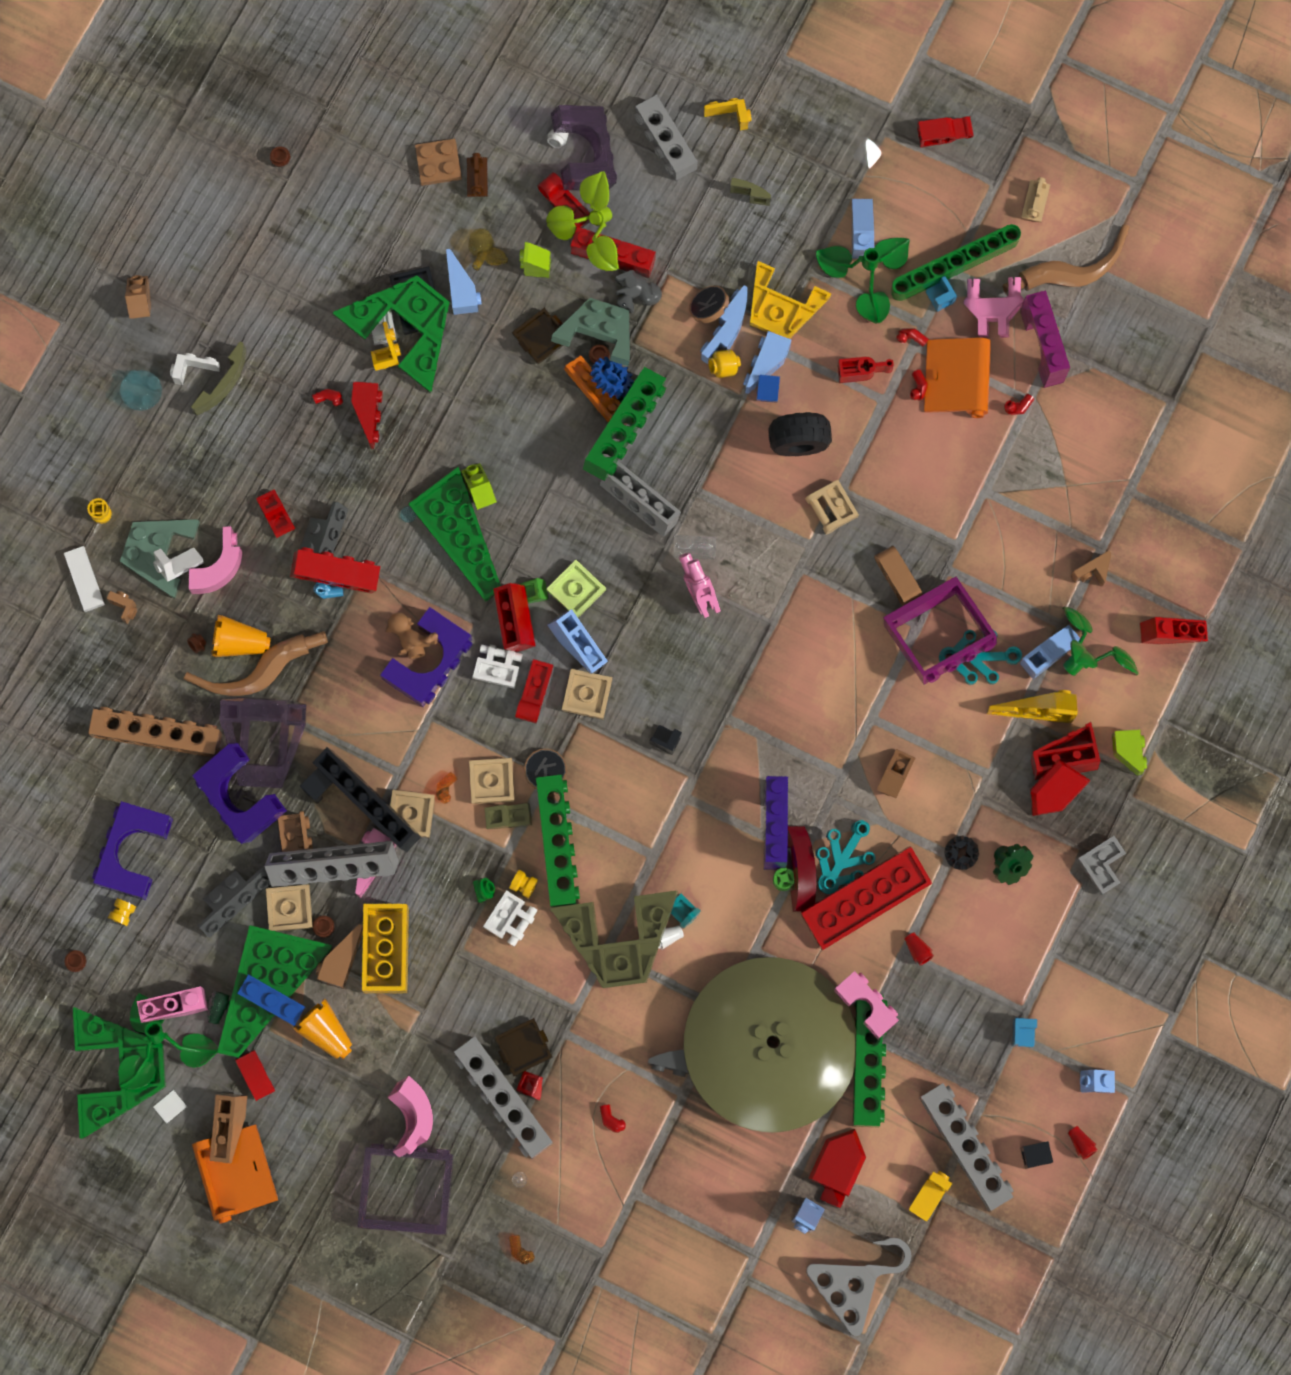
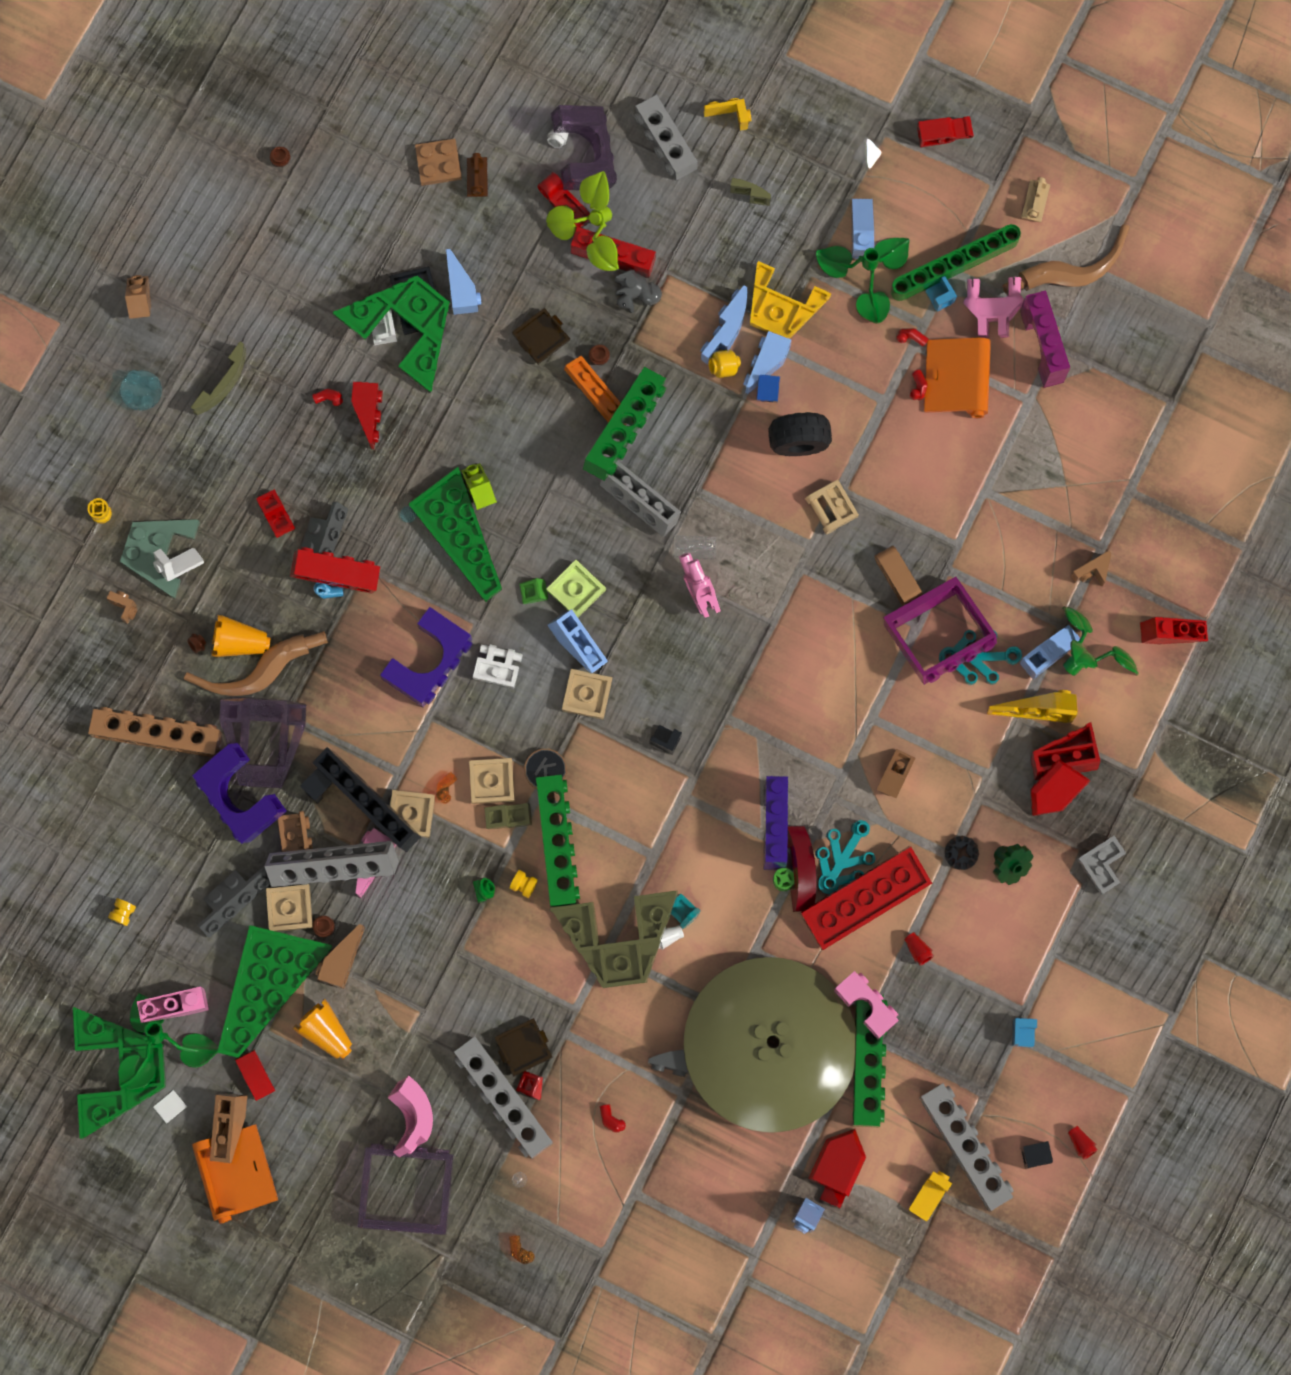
white tile [64,546,105,612] -> none
copper plate [64,950,87,972] -> none
dark purple arch [92,801,173,901] -> none
white bracket [170,353,221,385] -> none
bright pink arch [189,526,242,594] -> none
clear green cone [206,991,230,1024] -> none
blue brick [237,974,305,1026] -> none
yellow brick [362,904,409,993] -> none
yellow bracket [371,321,401,371] -> none
medium nougat animal [386,613,438,659] -> none
clear yellow piece [468,228,508,271] -> none
white plate [483,890,538,947] -> none
red brick [493,583,536,652] -> none
red plate [515,659,554,724] -> none
lime slope [520,242,551,278] -> none
sand green wing [551,298,630,366] -> none
blue gear [590,357,634,399] -> none
tile [689,286,729,323] -> none
light grey piece [806,1238,911,1336] -> none
red piece [837,357,894,383] -> none
red arm [1004,394,1034,415] -> none
light blue bracket [1080,1069,1115,1093] -> none
lime slope [1112,730,1147,776] -> none

